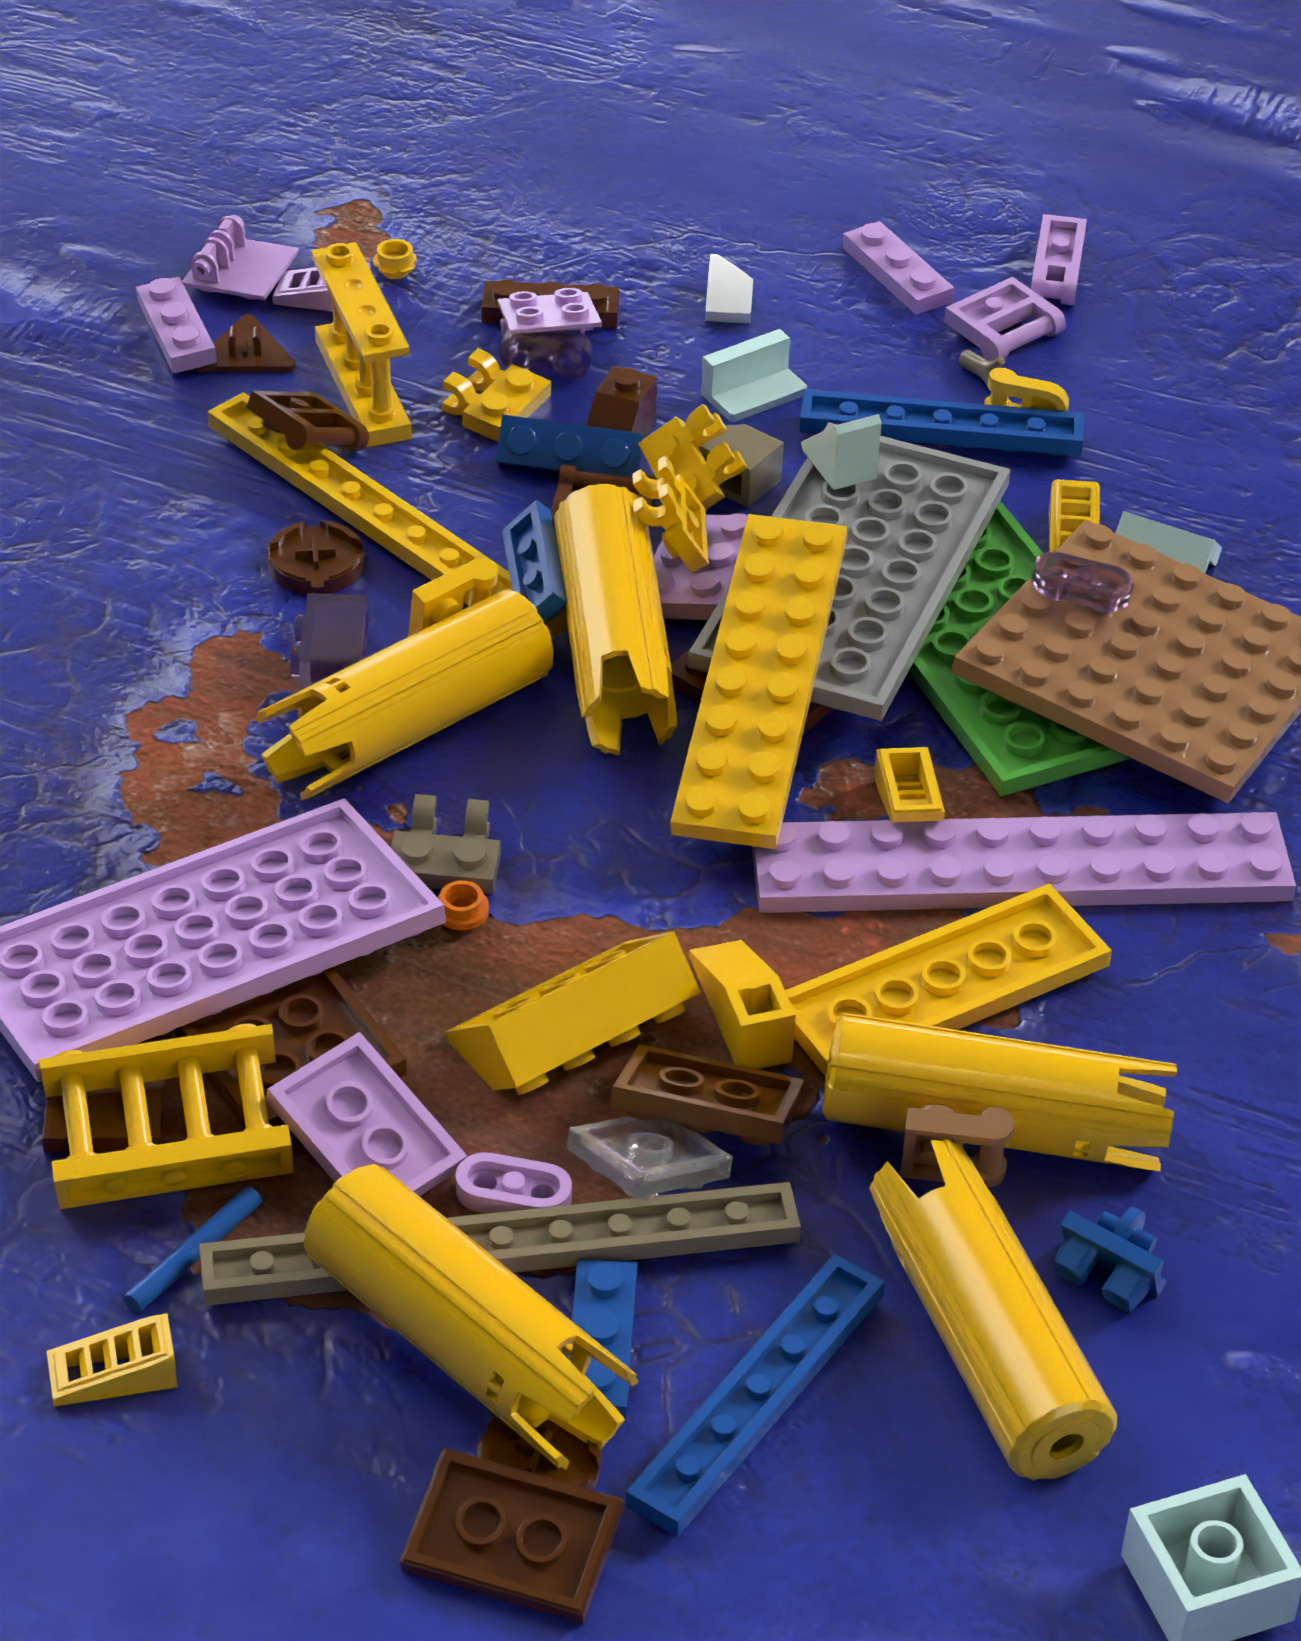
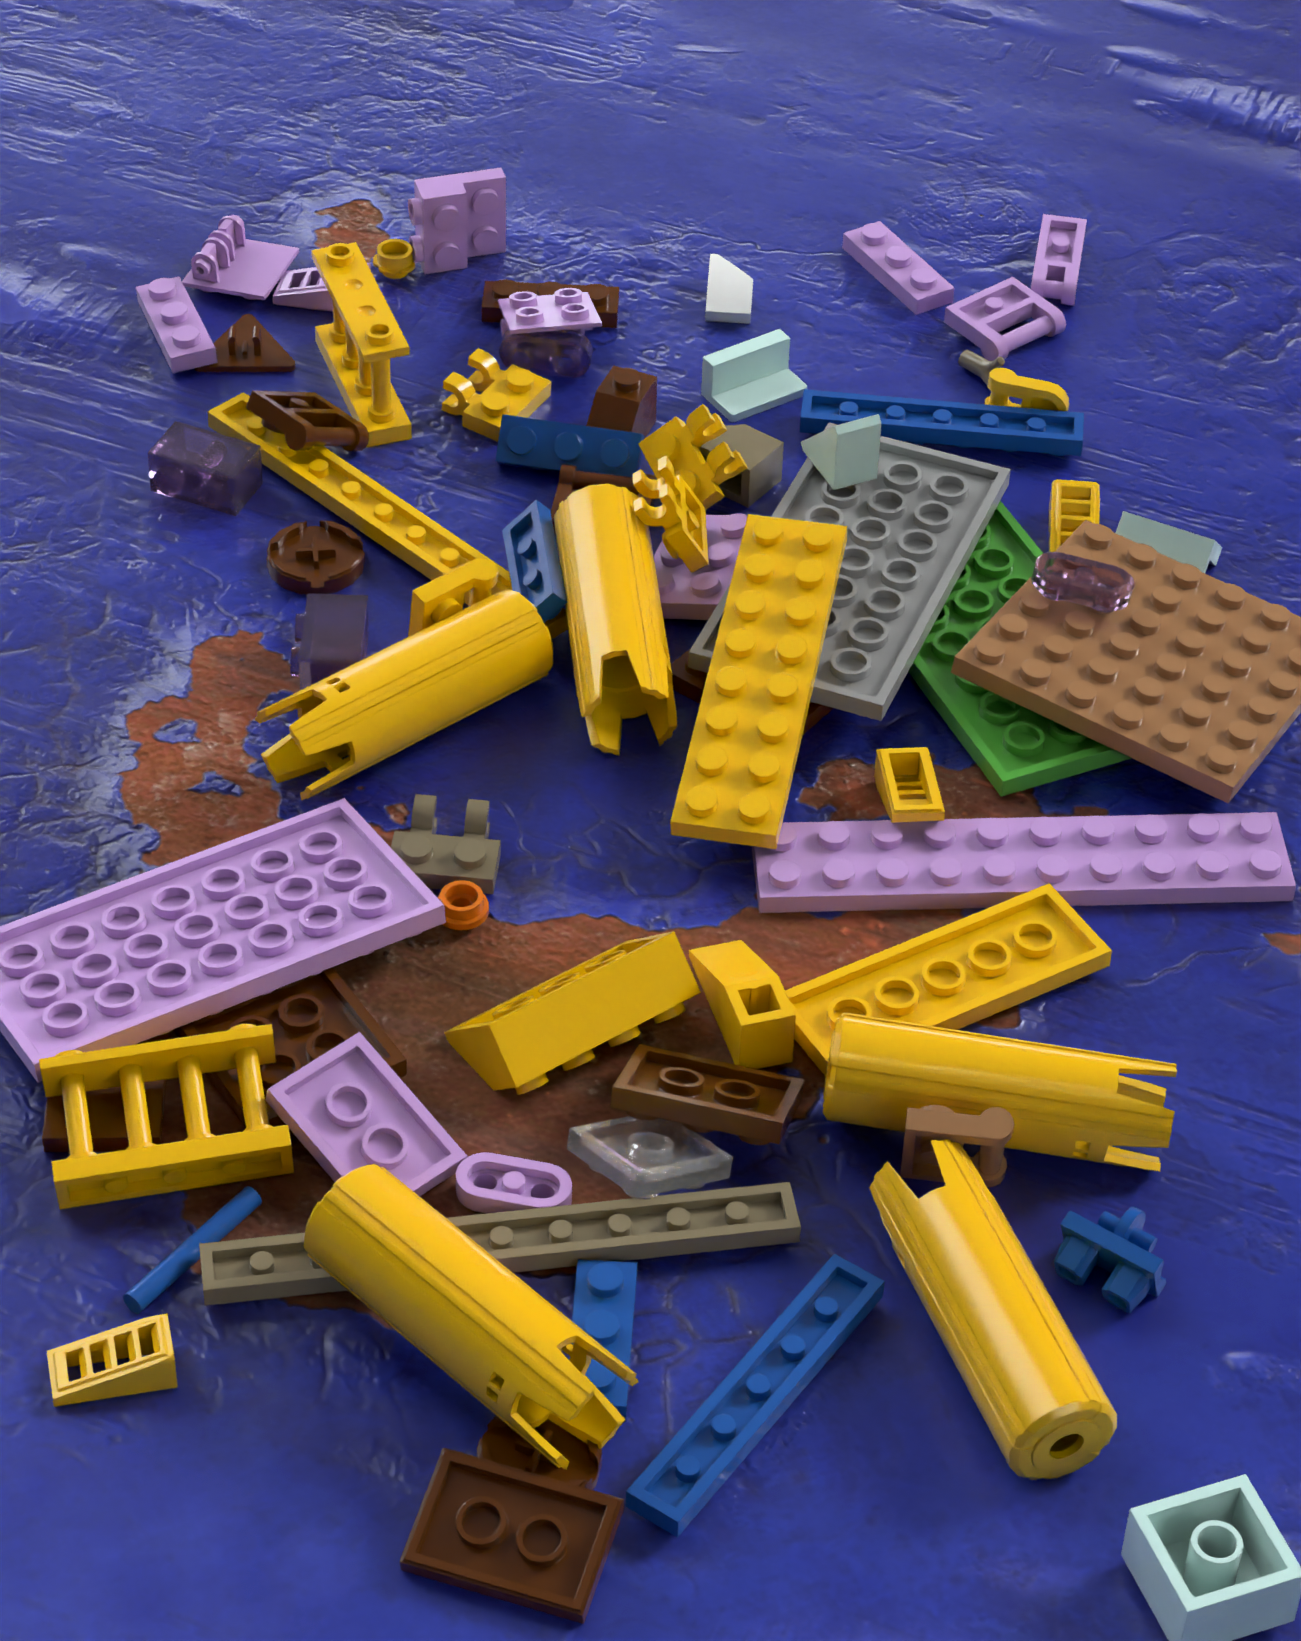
none -> clear purple brick [147,421,263,516]
none -> lavender plate [408,168,506,274]

